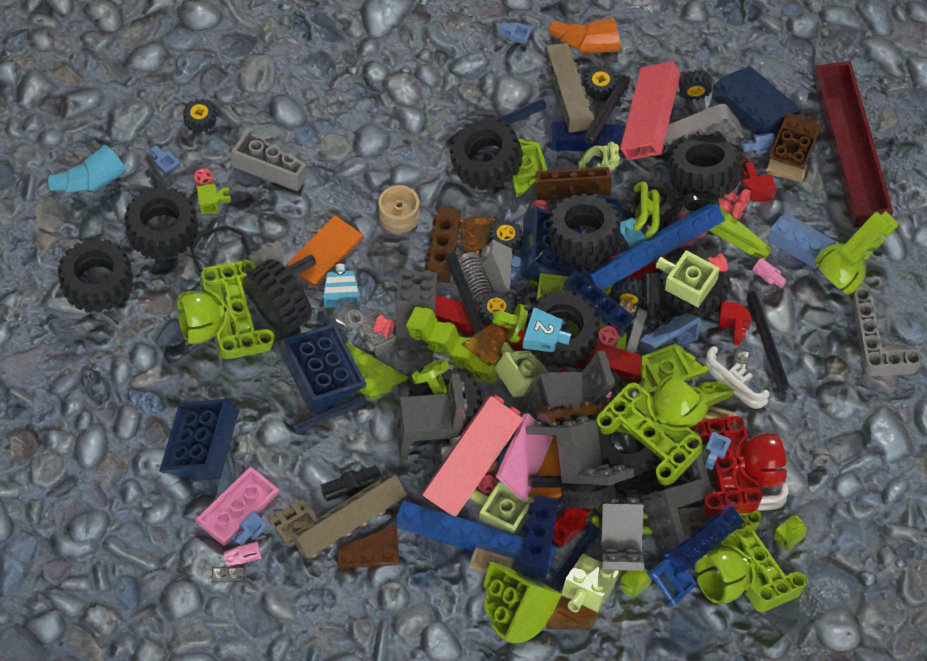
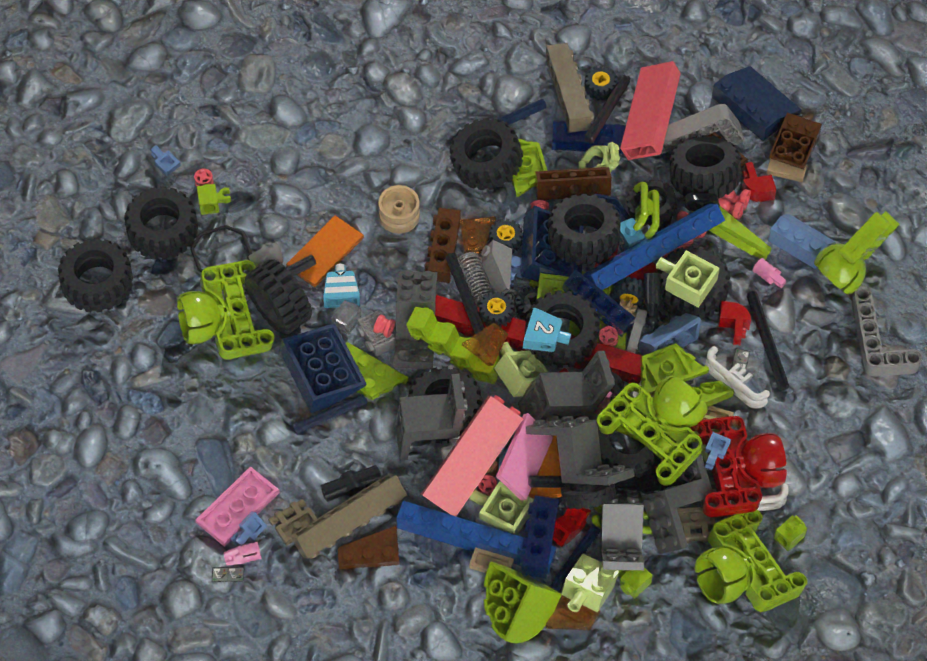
medium azure piece [48,145,126,193] -> none
dark blue slope [159,399,239,480] -> none
black wheel [183,99,217,133] -> none
light grey wedge [231,127,306,191] -> none
light grey plate [344,309,363,329] -> none
lime tile [411,359,450,395] -> none
lime tile [492,304,528,343] -> none
medium blue plate [499,22,532,45] -> none
reddish brown wing [536,401,600,423] -> none
orange piece [548,18,620,54] -> none
blue plate [647,552,697,607] -> none
clear blue brick [664,506,745,573] -> none
black wheel [679,70,712,101] -> none
coral wheel [706,253,728,272] -> none
medium blue plate [741,133,774,155] -> none
light grey bush [812,449,831,466] -> none
dark red piece [813,61,893,228] -> none

